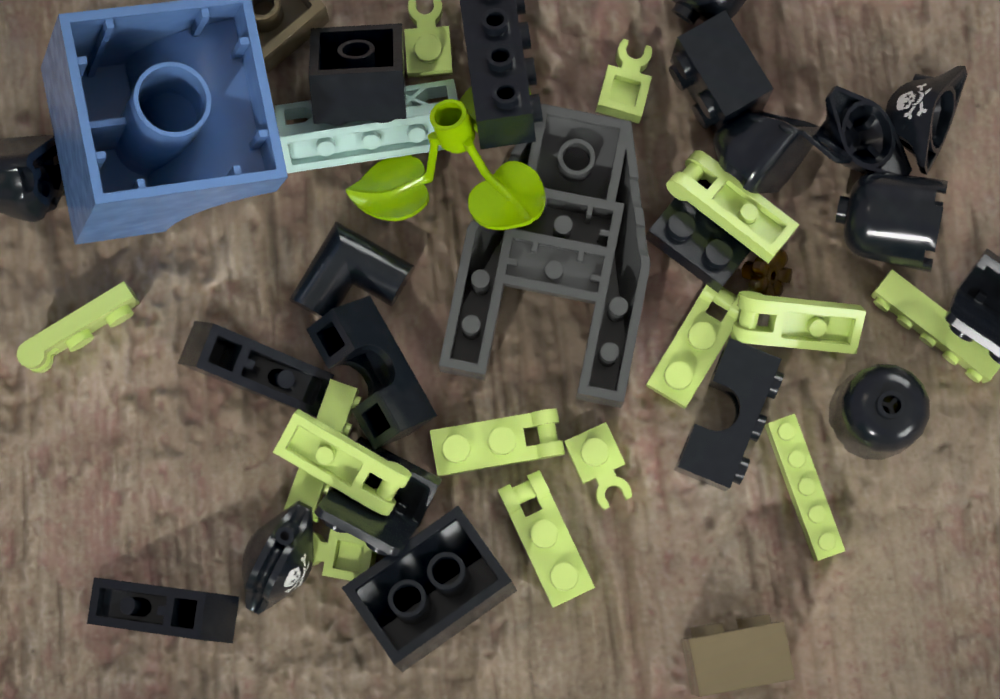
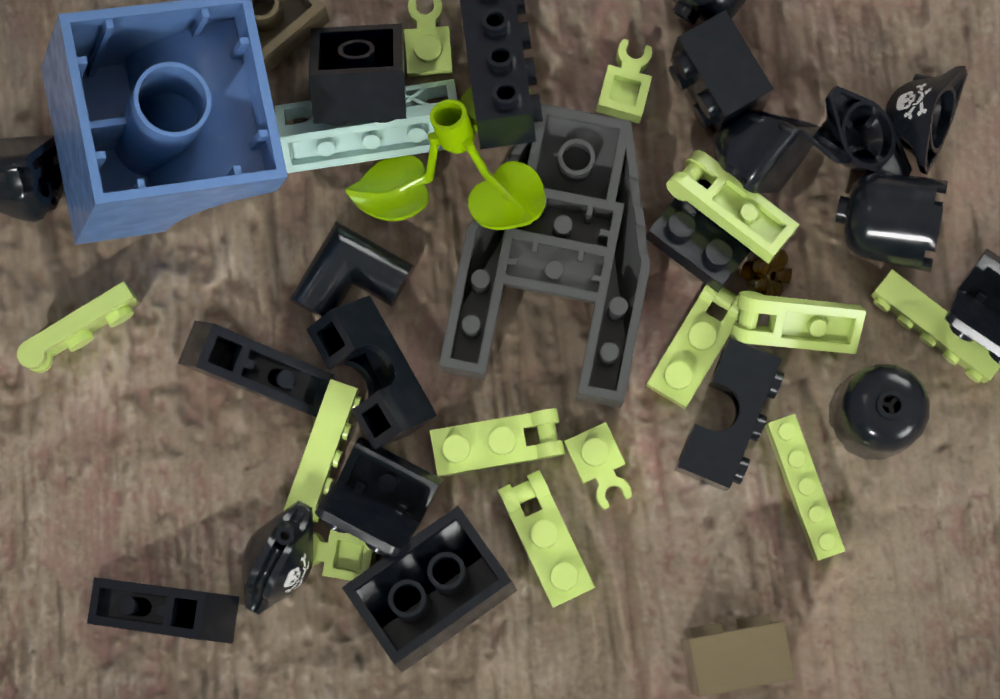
yellowish green plate [273,409,412,516] -> none

